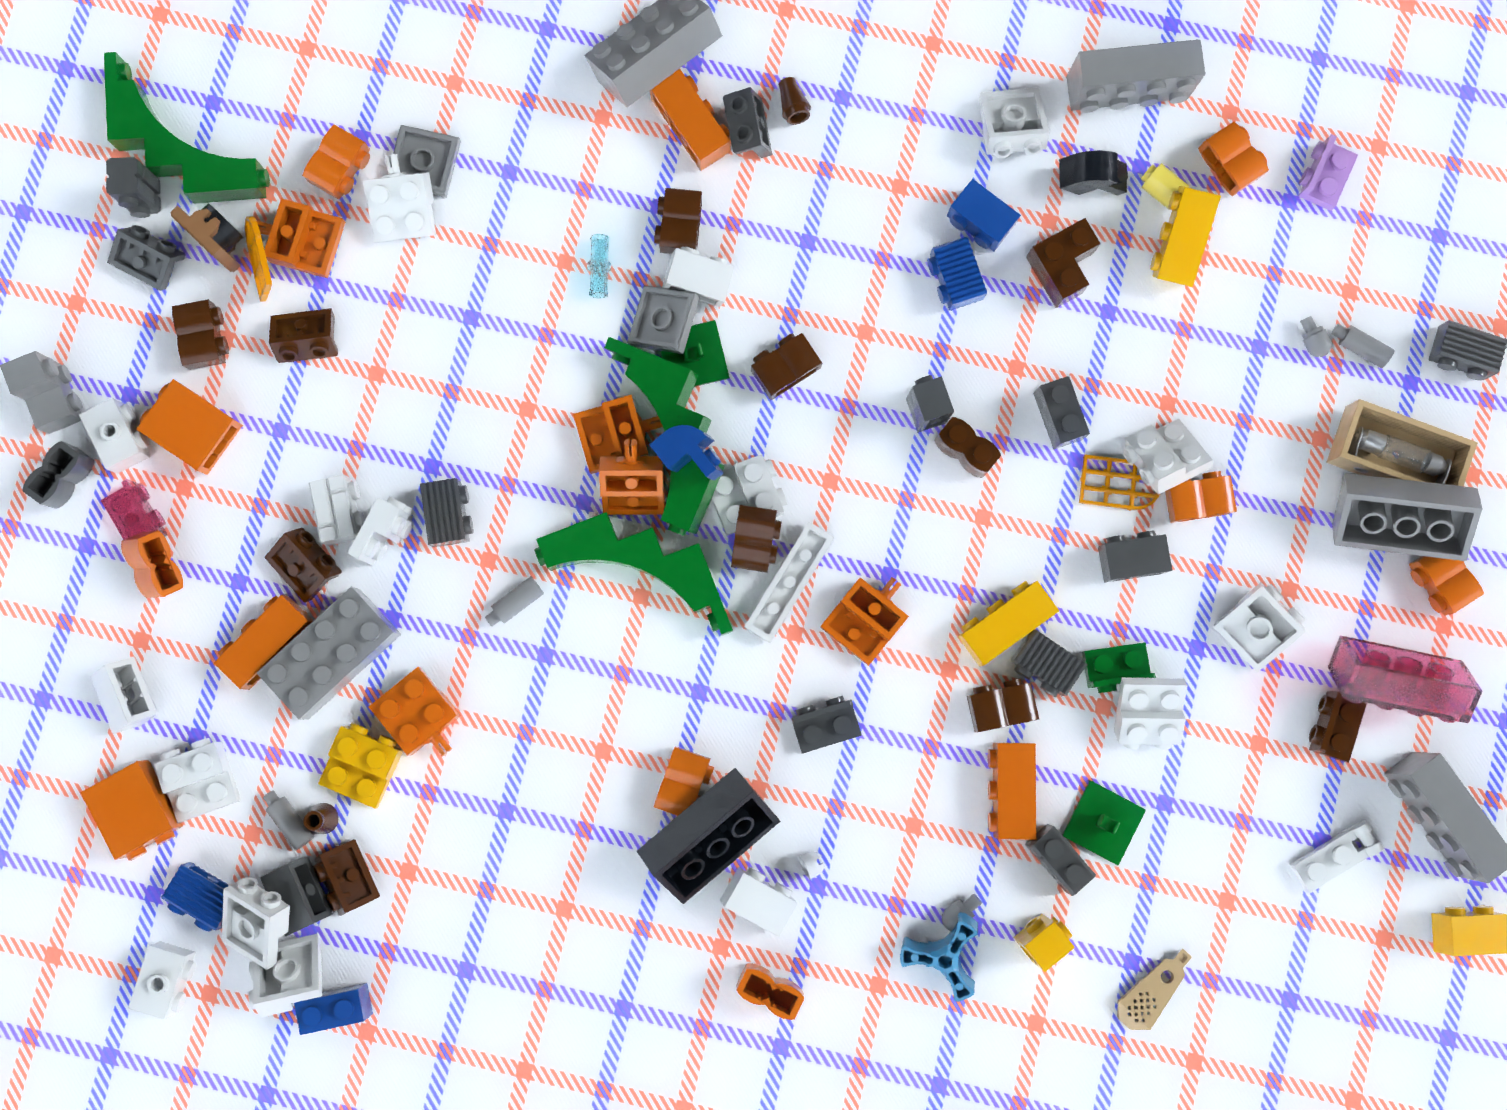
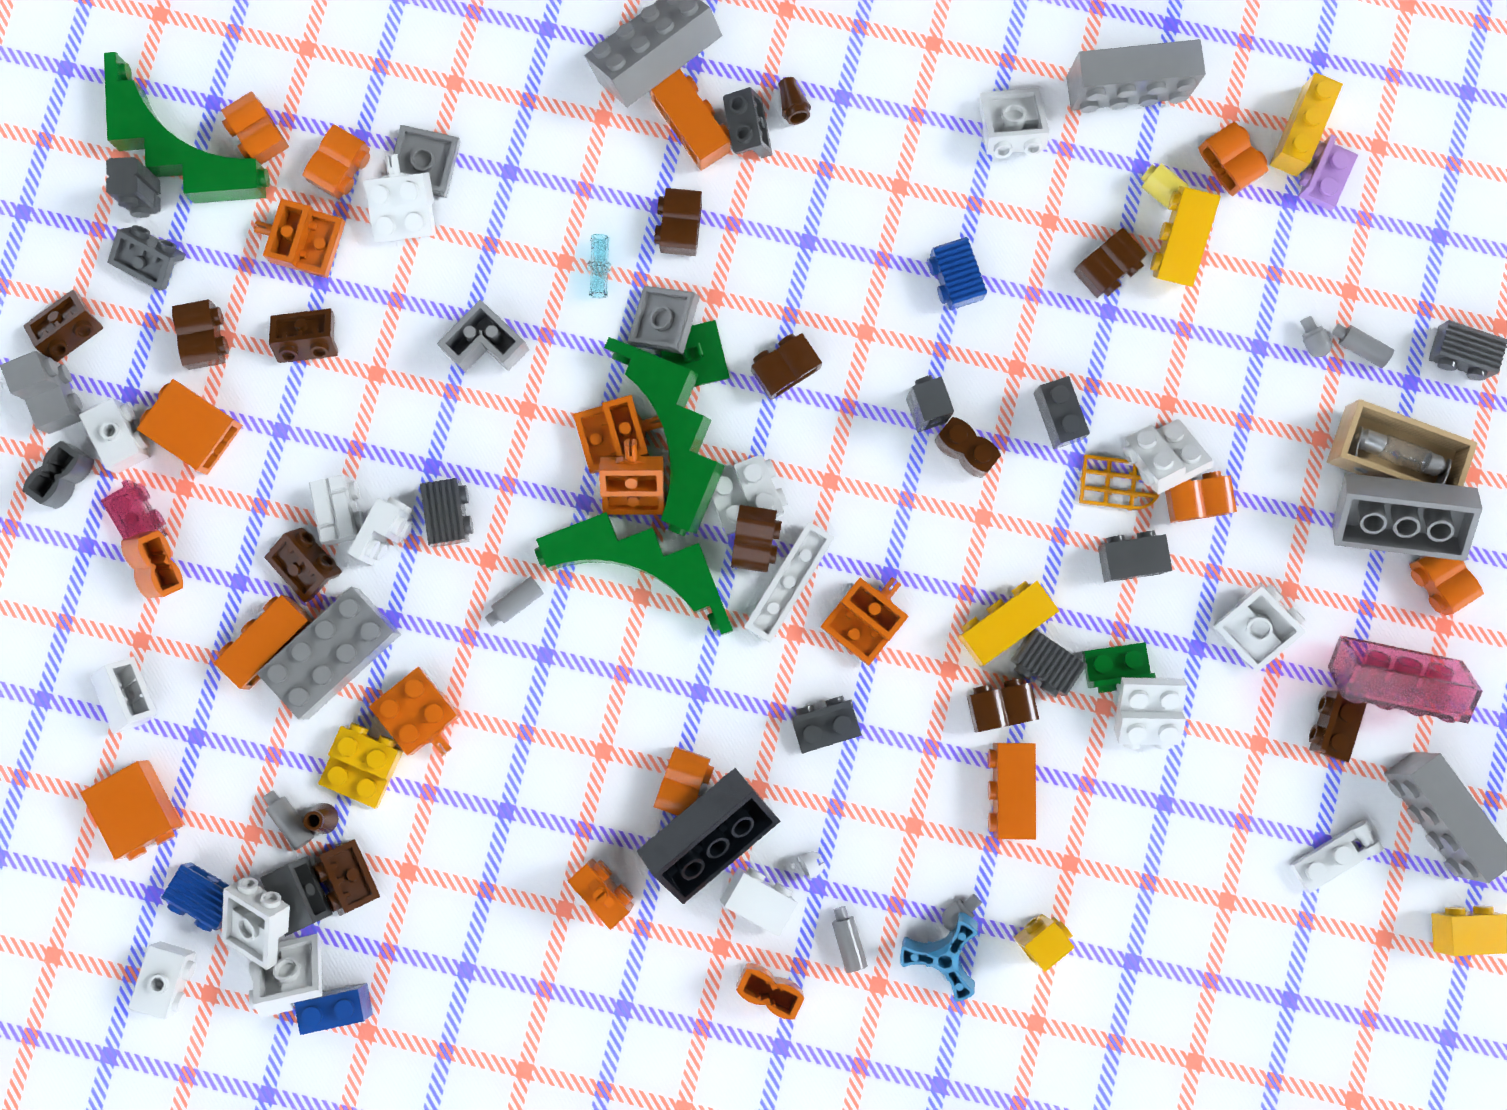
white plate [153,738,242,823] -> none
medium nougat piece [170,203,244,273] -> none
light orange window [245,216,272,302] -> none
blue brick [649,425,724,481] -> none
white brick [662,247,735,307] -> none
blue brick [947,178,1021,252] -> none
dark grey brick [1024,824,1096,896] -> none
reddish brown brick [1026,218,1101,308] -> none
black brick [1059,150,1128,196] -> none
green piece [1062,780,1146,866] -> none
tan piece [1117,948,1192,1030] -> none
none -> reddish brown bracket [23,290,103,362]
none -> orange brick [221,91,289,165]
none -> light grey brick [437,299,530,373]
none -> orange plate [567,858,634,930]
none -> light grey cylinder [832,906,868,973]
none -> reddish brown brick [1073,228,1147,298]
none -> yellow brick [1269,72,1343,177]

